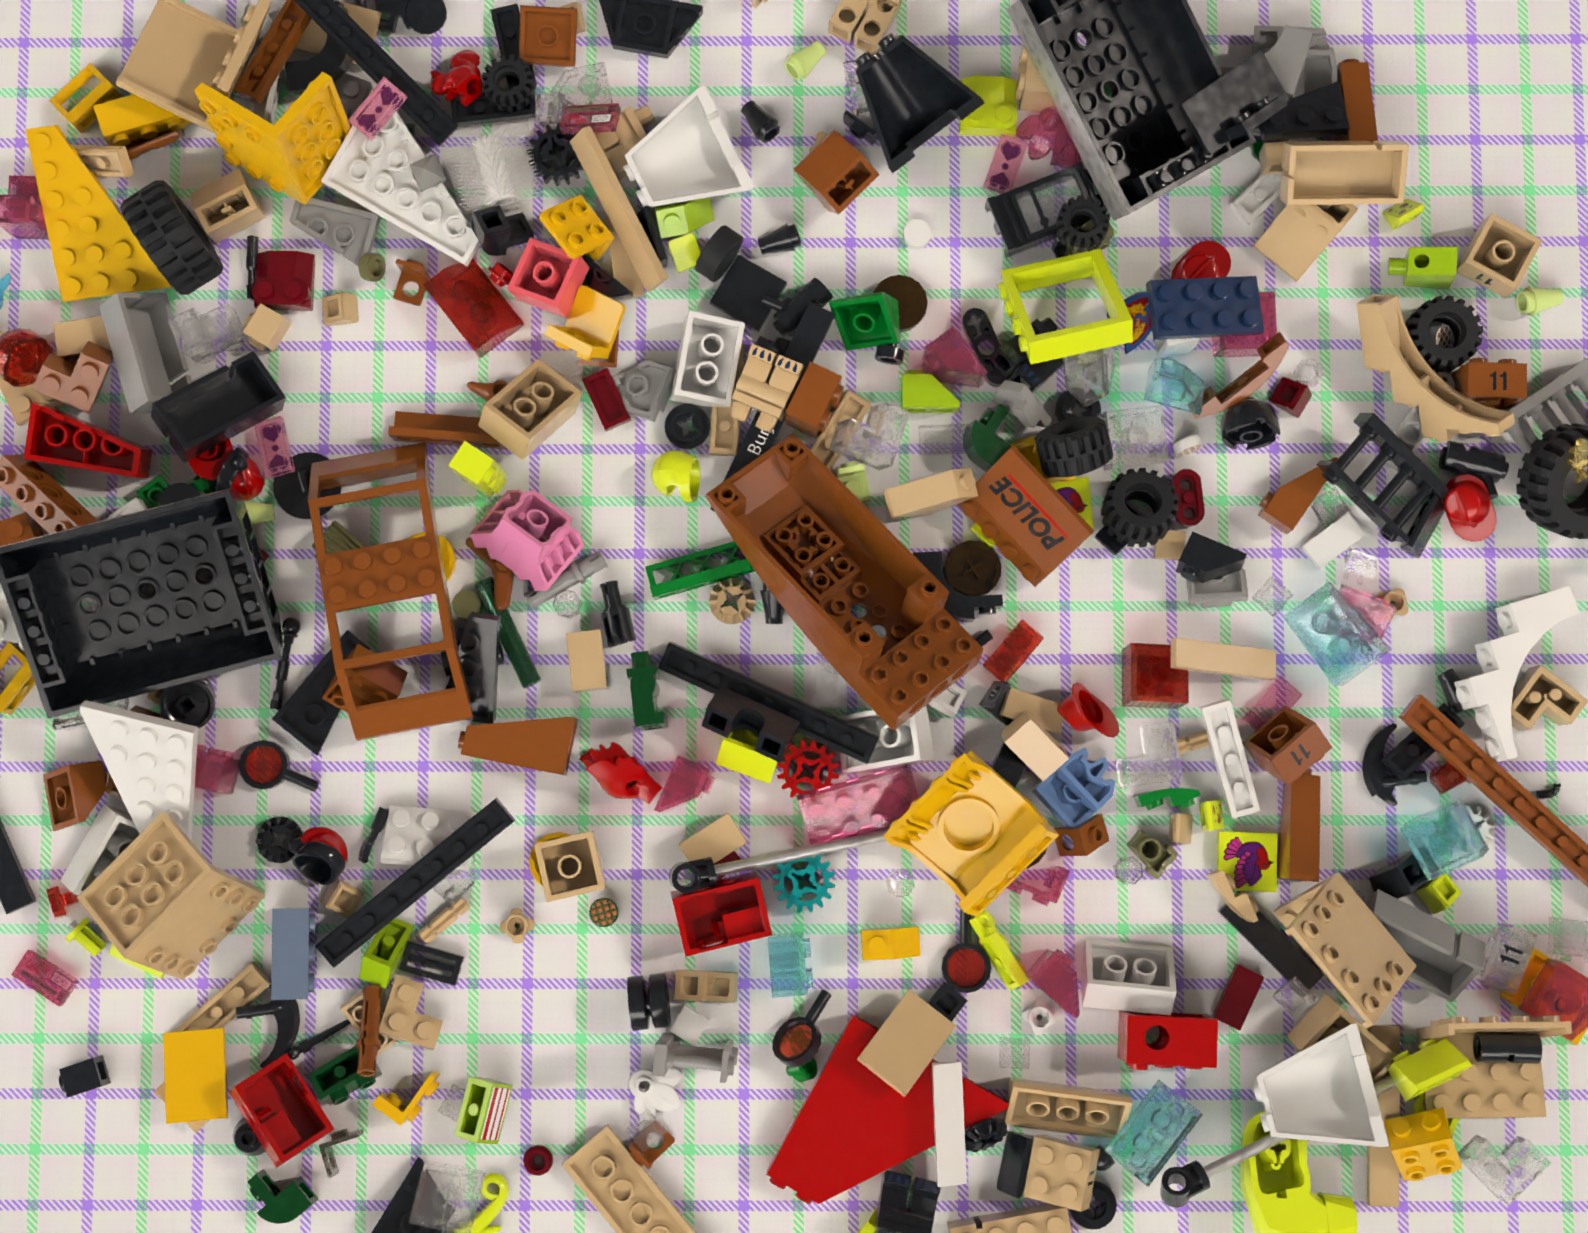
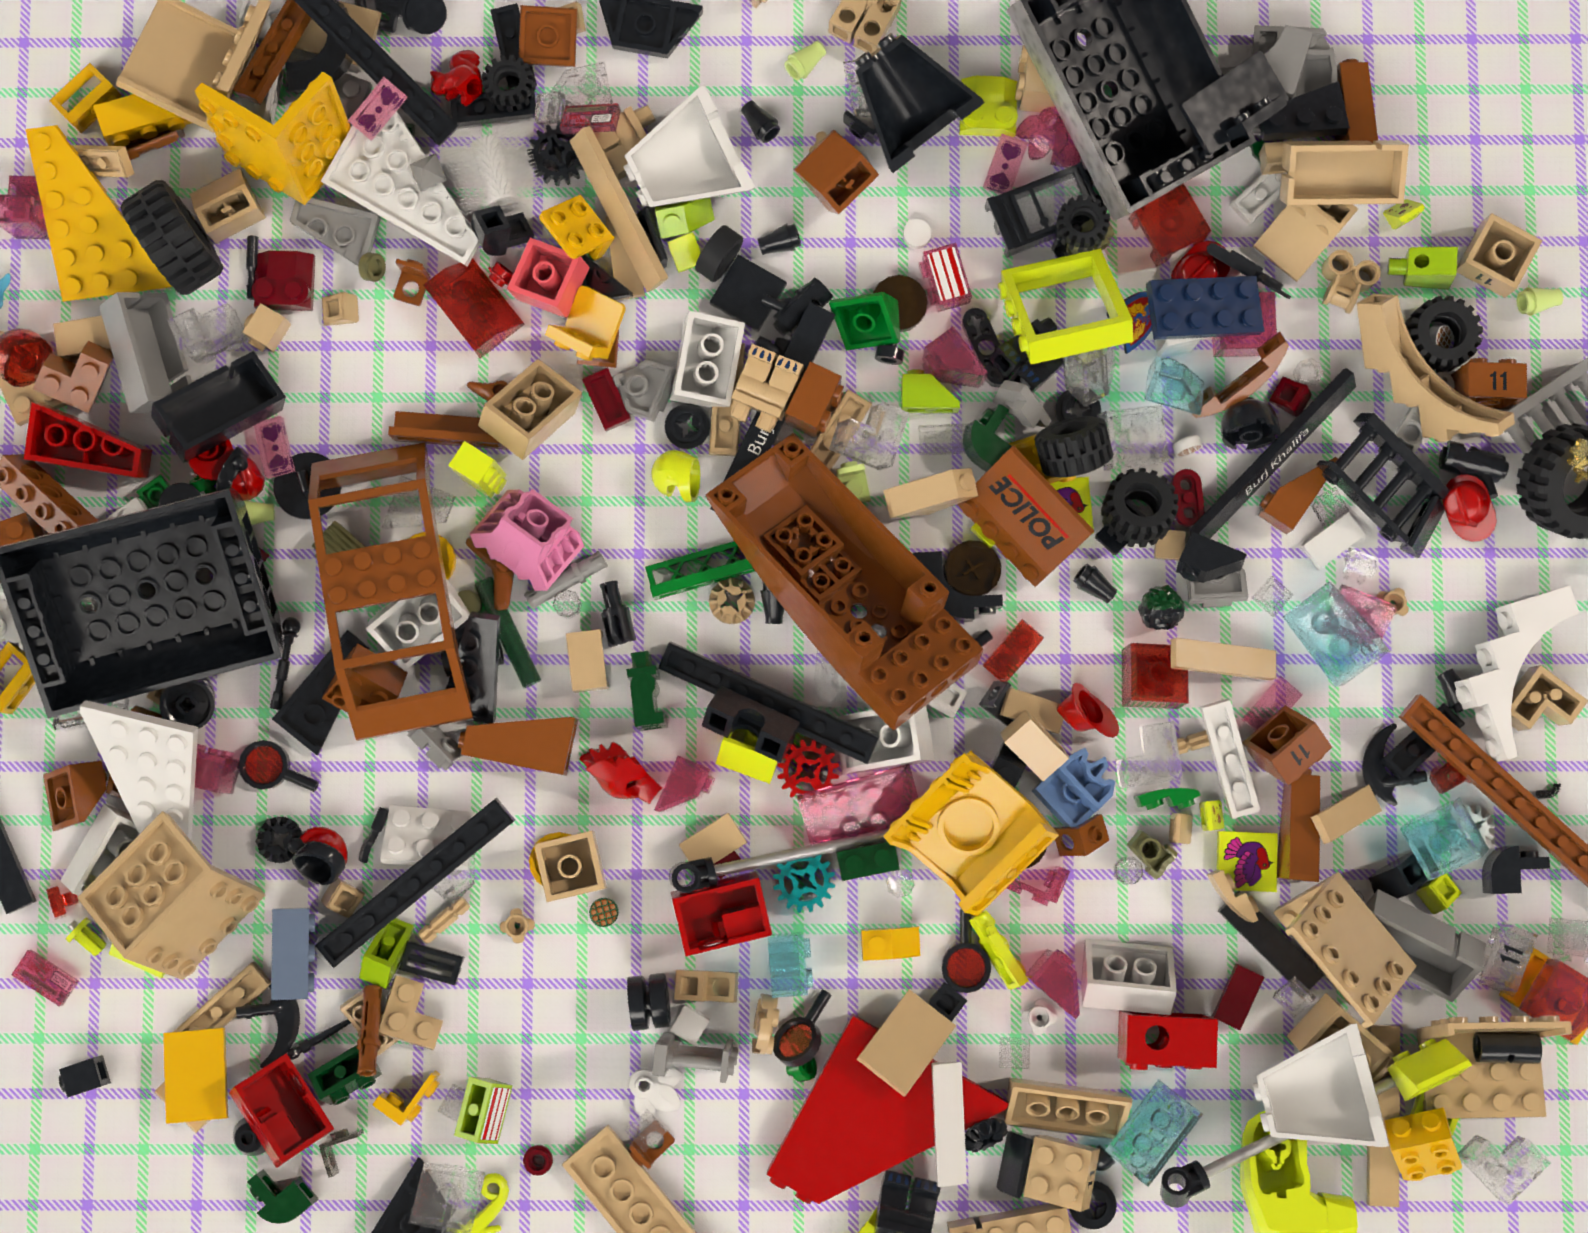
none -> white slope [365,579,470,671]
none -> clear wing [382,476,456,529]
none -> light grey hinge [407,725,463,771]
none -> tan plate [752,994,779,1055]
none -> dark green brick [836,842,900,881]
none -> brick [919,243,972,312]
none -> black cone [1073,563,1117,603]
none -> clear red panel [1128,183,1212,267]
none -> piece [1138,585,1185,630]
none -> black tile [1189,368,1356,539]
none -> black piece [1206,243,1291,299]
none -> tan tile [1311,785,1382,844]
none -> tan piece [1321,250,1381,314]
none -> black brick [1482,846,1550,894]

